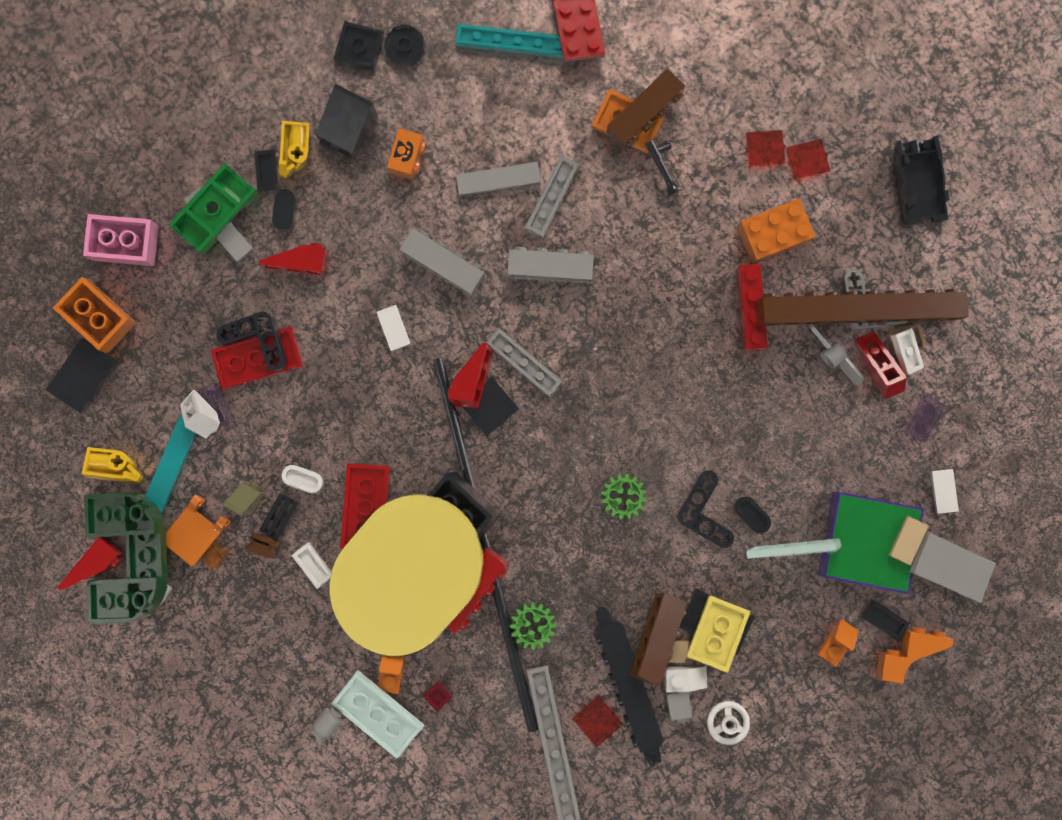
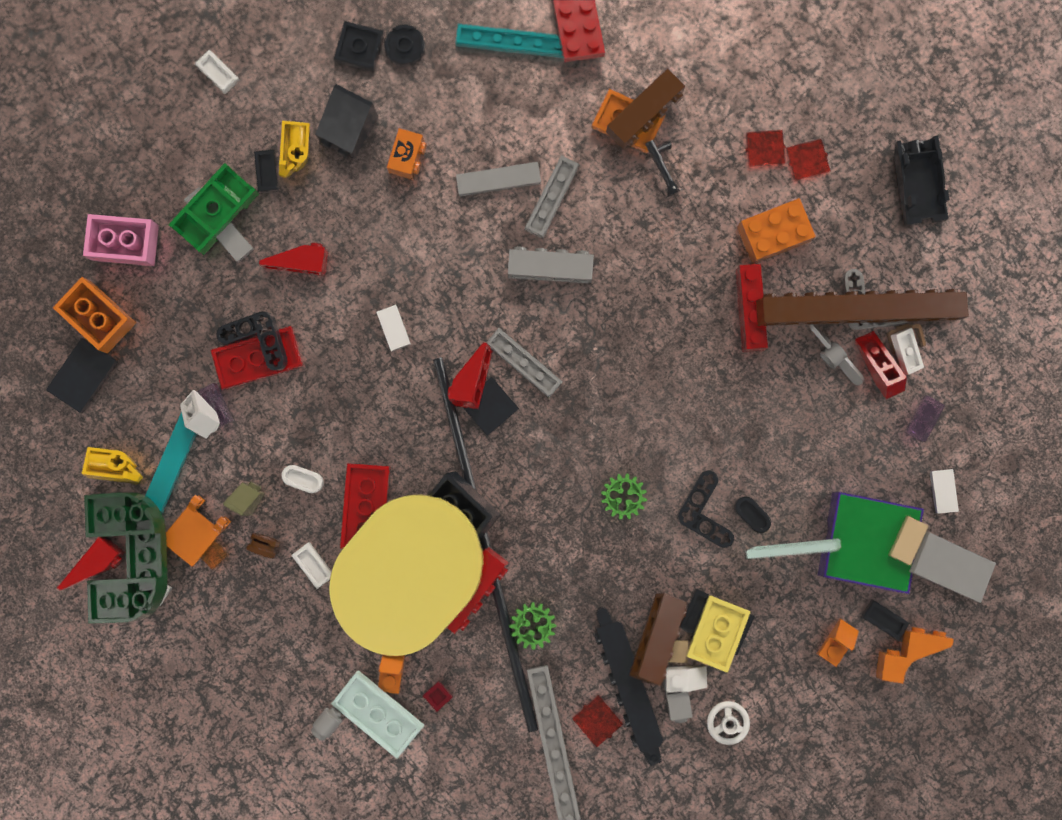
black tile [259,493,300,540] -> none
black tile [272,189,297,232] -> none
light grey brick [399,229,485,297] -> none
none -> white tile [195,50,239,94]

